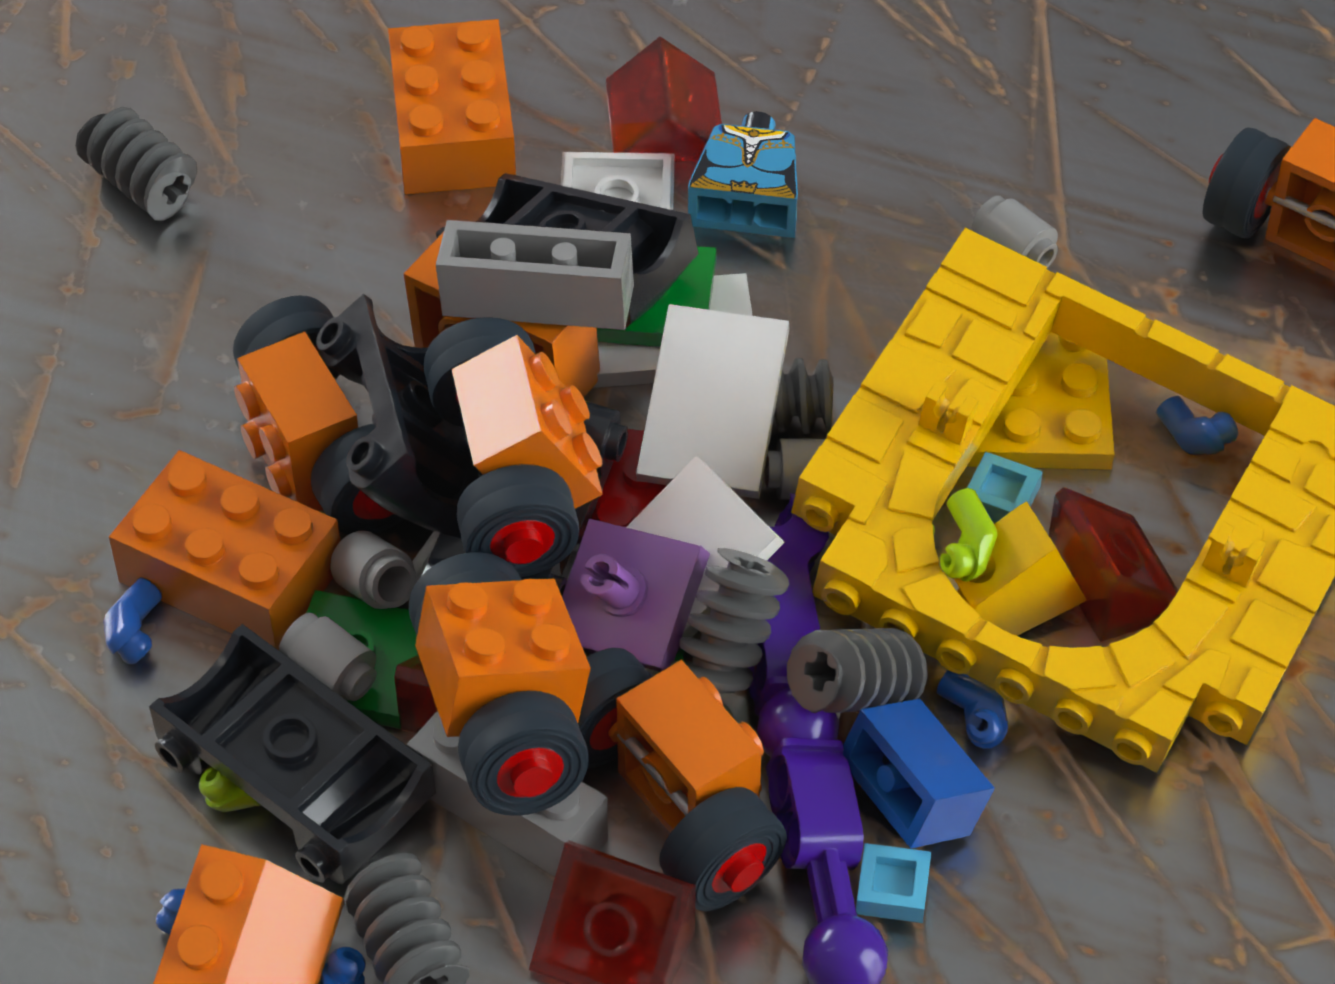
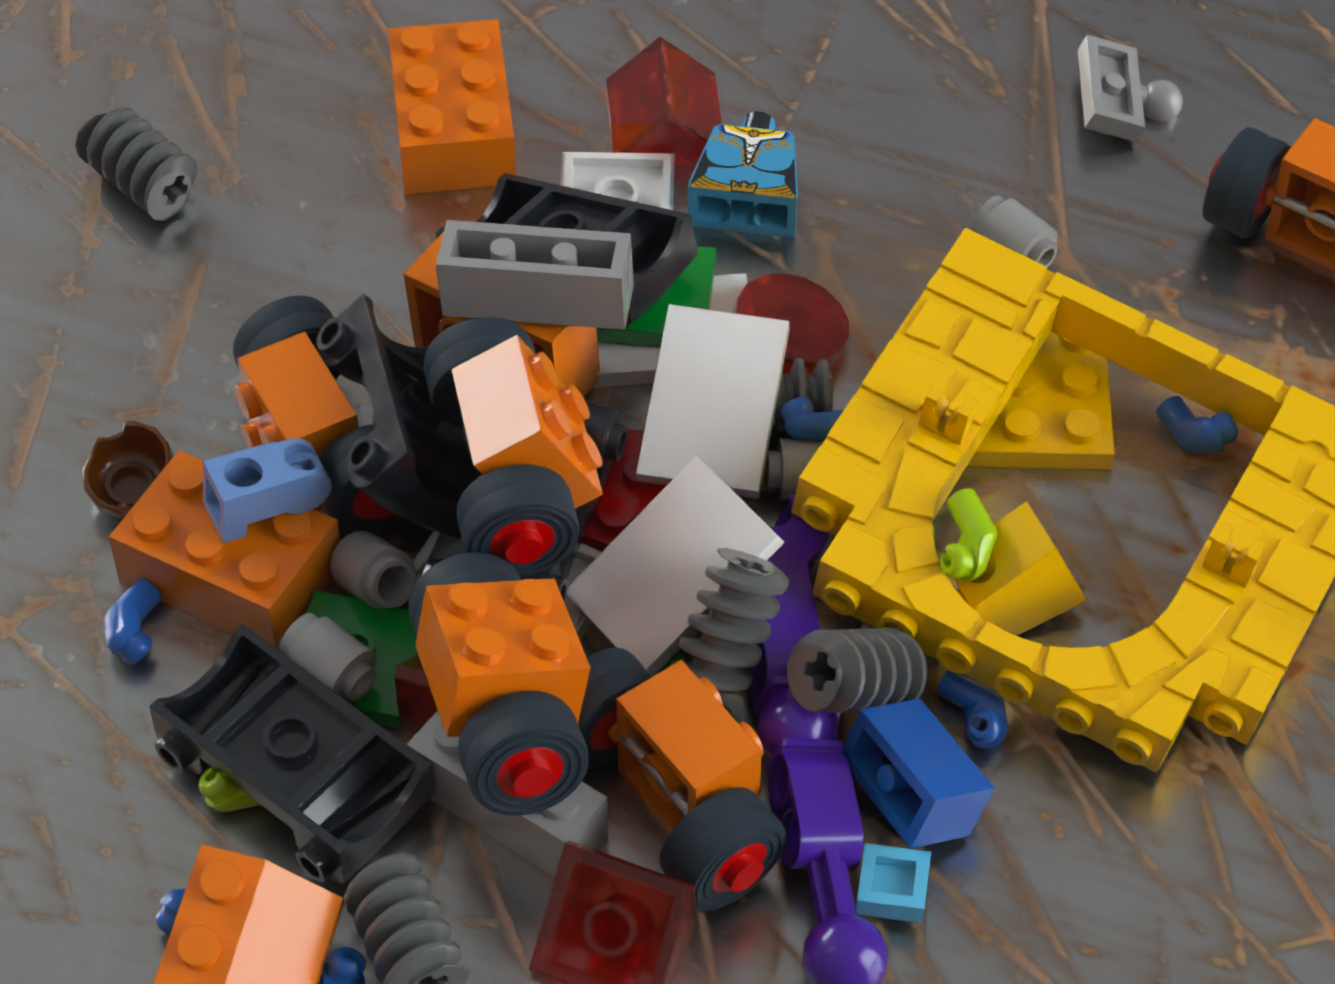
medium lavender tile [562,519,710,672] -> none
medium azure plate [967,451,1043,522] -> none
clear red slope [1048,487,1179,642] -> none
none -> reddish brown hair [83,421,174,519]
none -> medium blue leg [203,438,332,543]
none -> clear red tile [732,273,849,375]
none -> blue arm [780,397,843,441]
none -> light grey plate [1077,34,1183,142]

